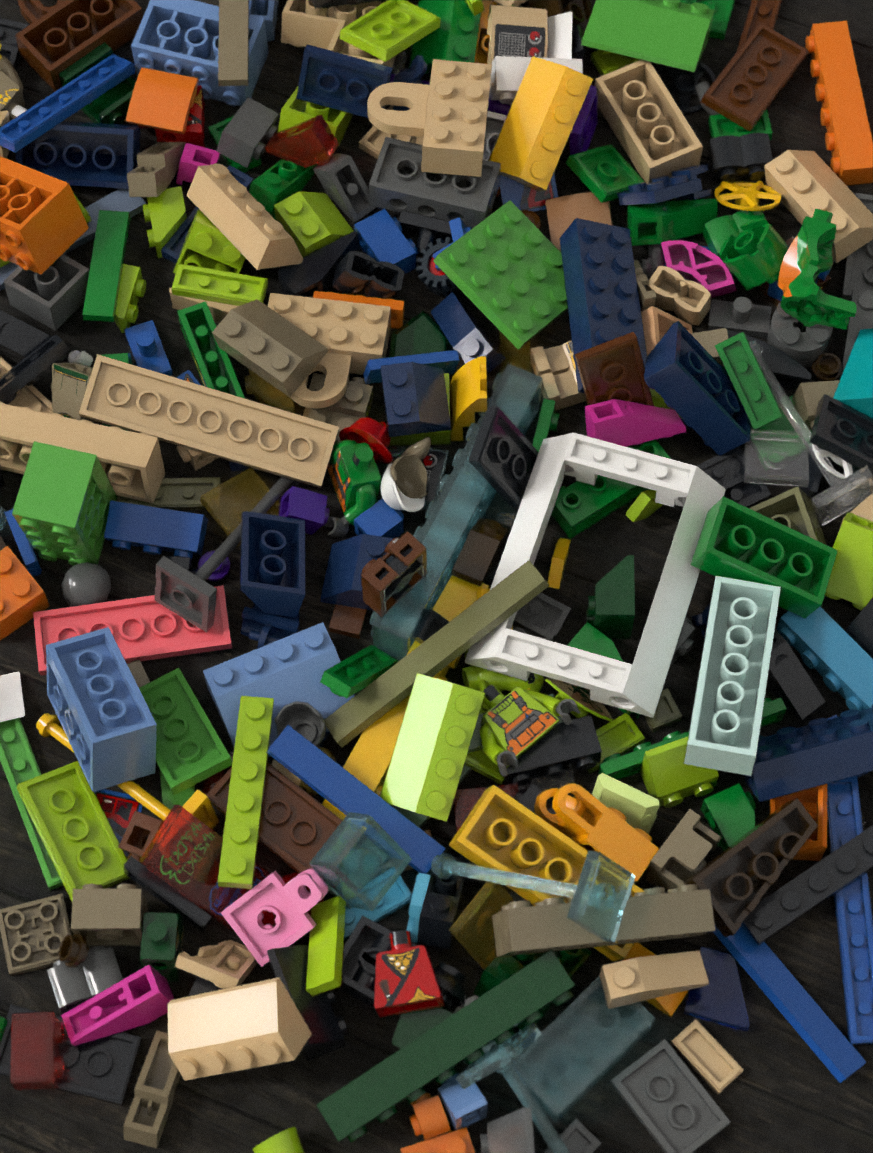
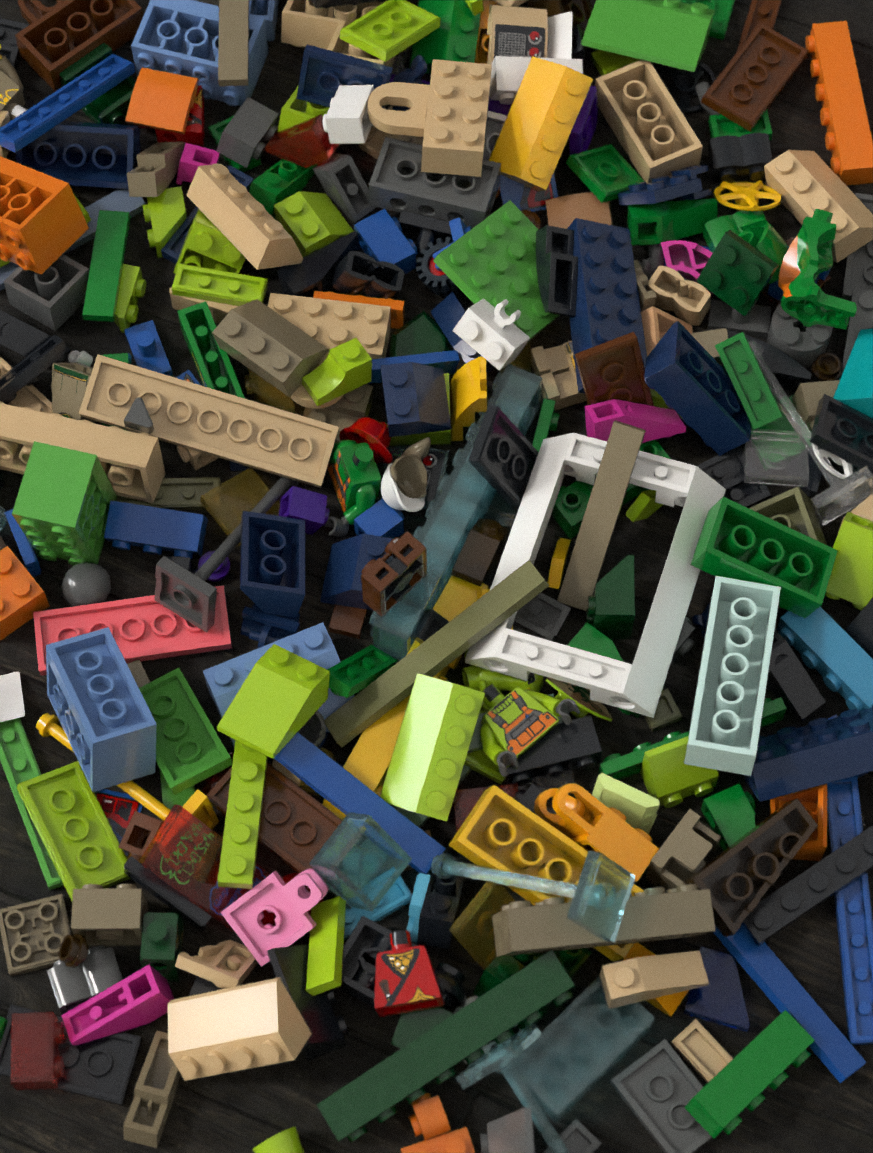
medium blue slope [437,1073,488,1130] -> none
lime tile [587,713,645,774] -> none
none -> dark grey slope [124,397,154,434]
none -> lime slope [217,644,330,759]
none -> lime arch [302,338,372,406]
none -> white brick [323,85,374,144]
none -> white brick [453,299,530,371]
none -> black slope [536,225,578,317]
none -> dark tan tile [557,420,646,611]
none -> green brick [684,1010,815,1139]
none -> dark green plate [696,230,779,316]

